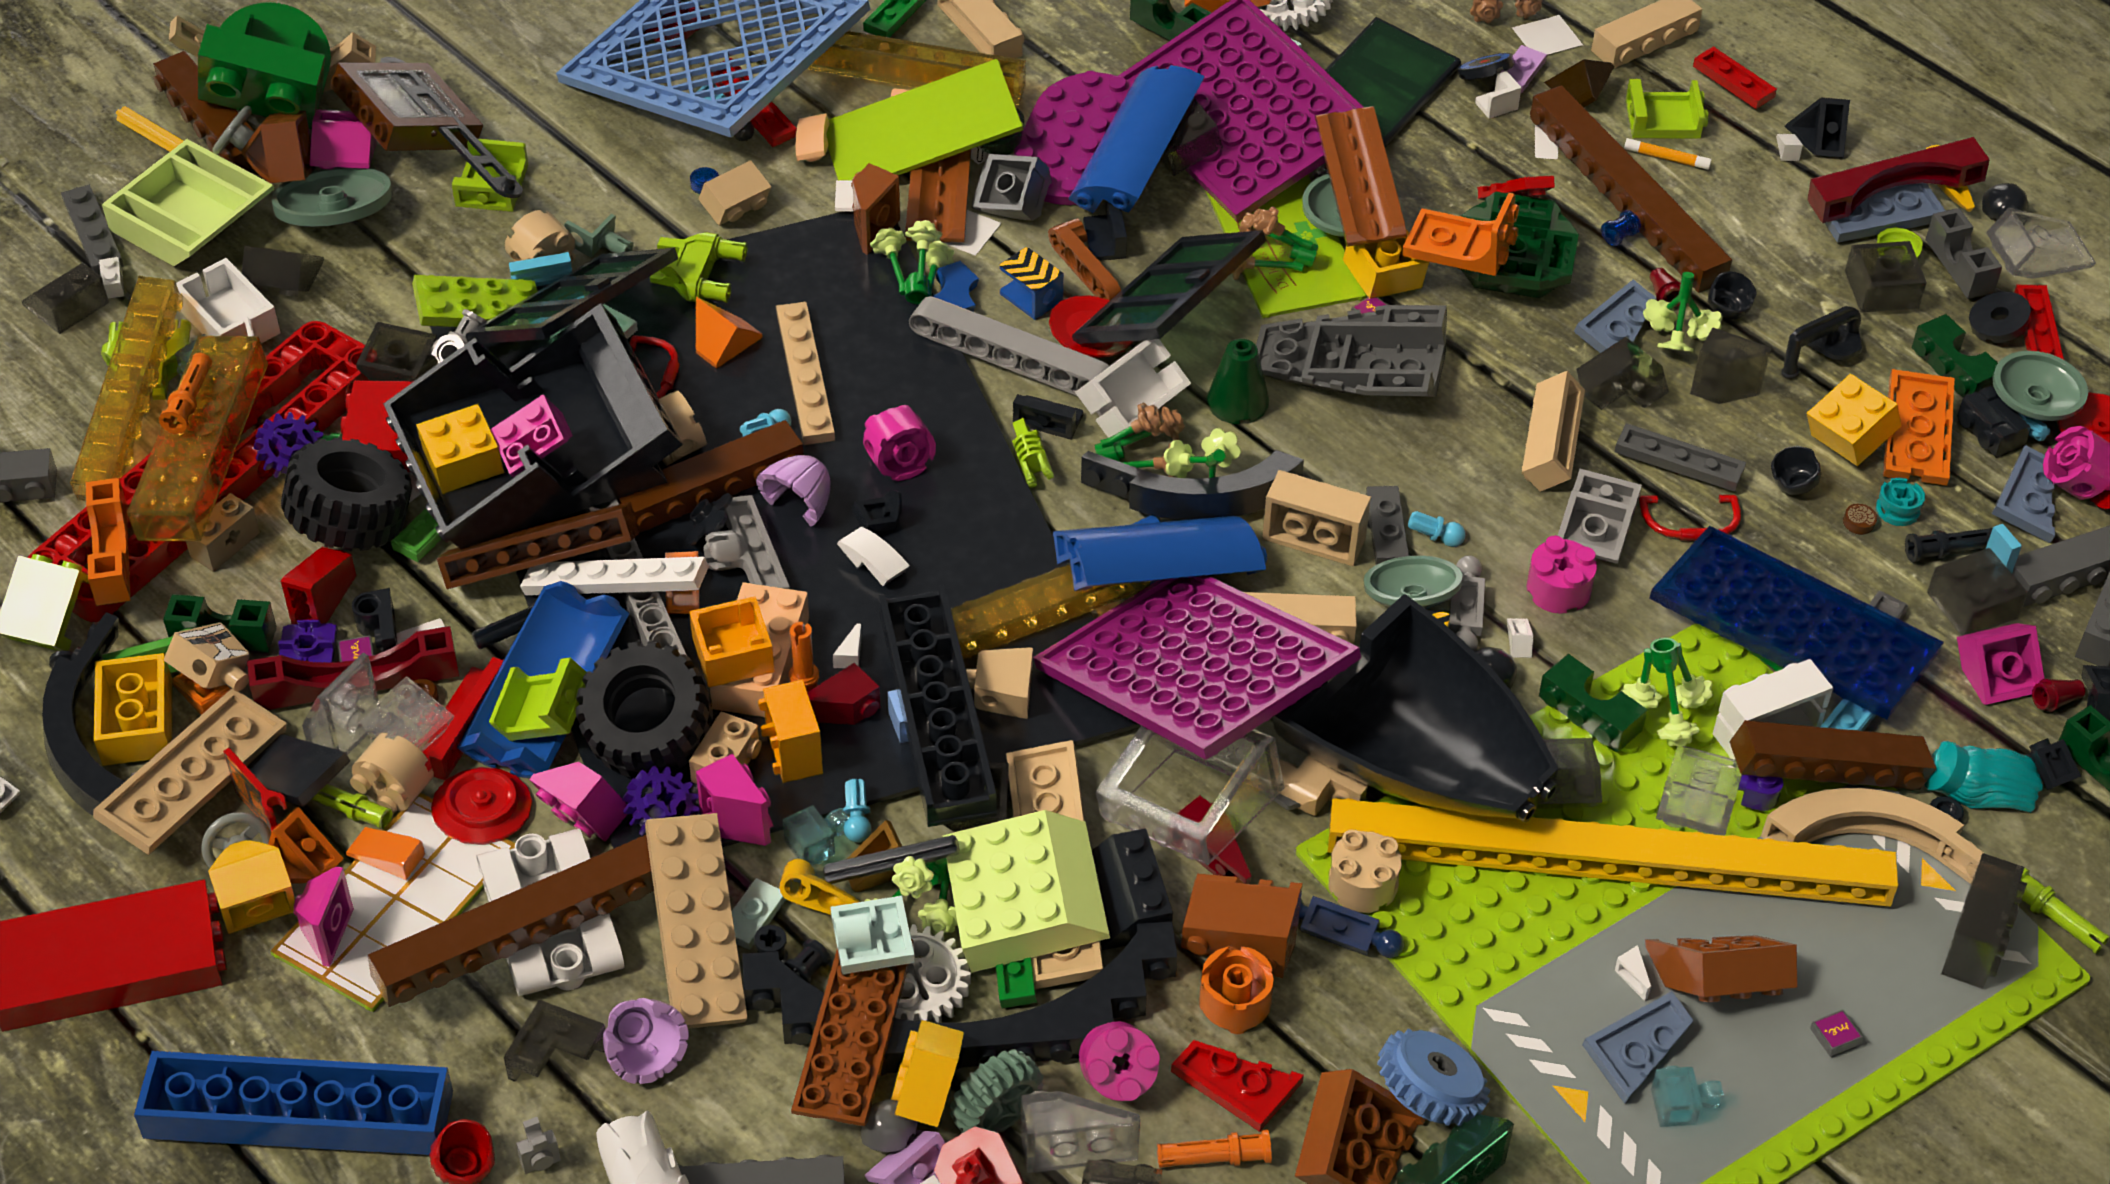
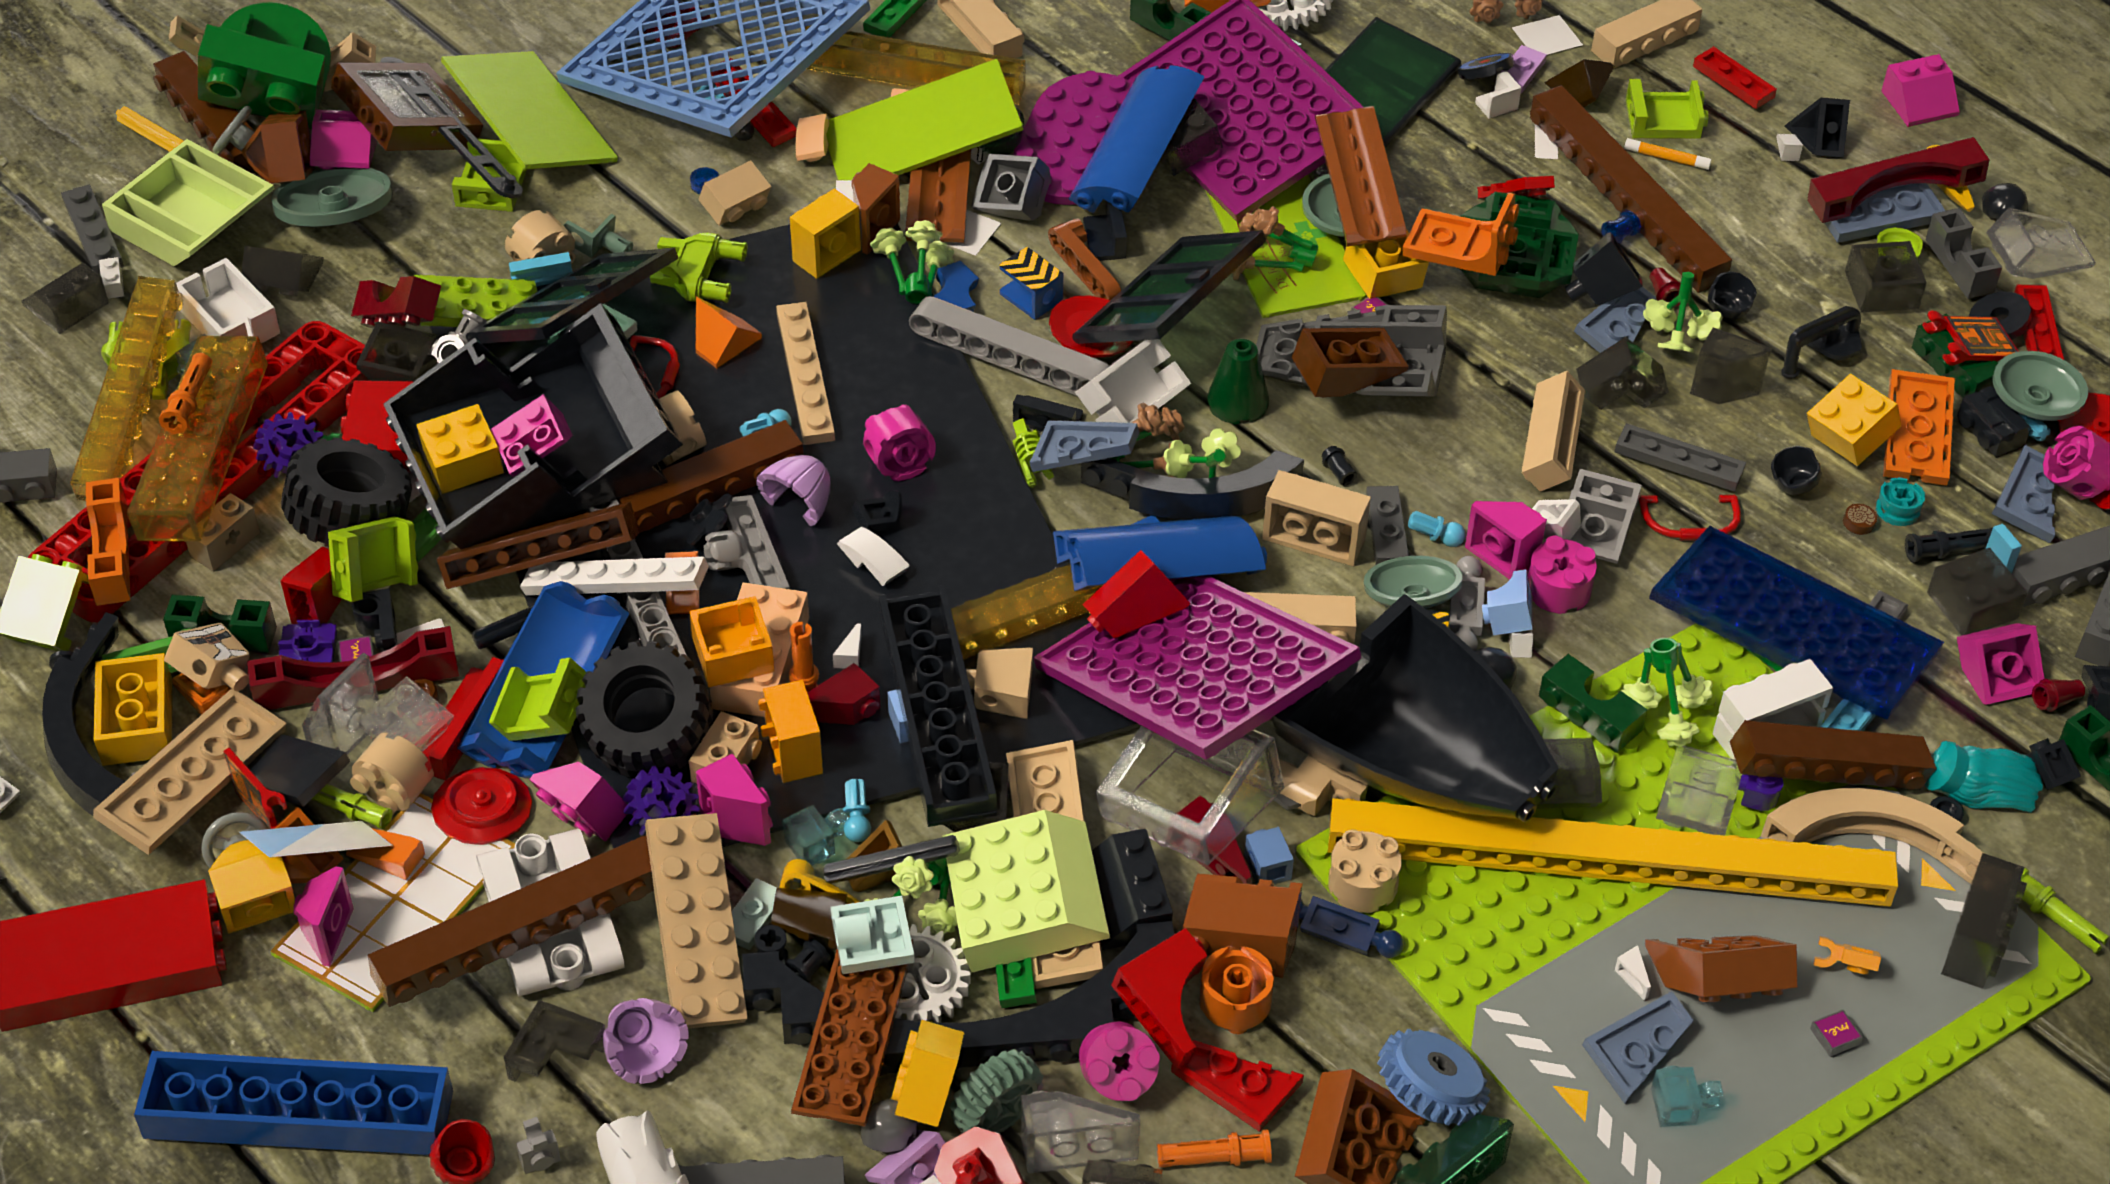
none -> sticker [239,821,393,858]
none -> lime panel [328,516,418,602]
none -> dark red arch [351,276,441,329]
none -> lime piece [441,51,618,170]
none -> dark brown slope [771,888,847,949]
none -> yellow brick [790,188,861,279]
none -> sand blue wing [1030,421,1140,472]
none -> red slope [1082,550,1191,638]
none -> red arch [1111,928,1208,1070]
none -> medium blue brick [1244,827,1294,885]
none -> reddish brown slope [1292,328,1409,398]
none -> black pin [1321,446,1357,486]
none -> dark pink slope [1465,501,1547,580]
none -> light blue arch [1482,569,1533,636]
none -> white slope [1532,499,1581,540]
none -> black torso [1565,232,1643,305]
none -> light orange plate [1813,936,1881,974]
none -> dark pink slope [1881,54,1960,127]
none -> flag [1922,310,2019,366]

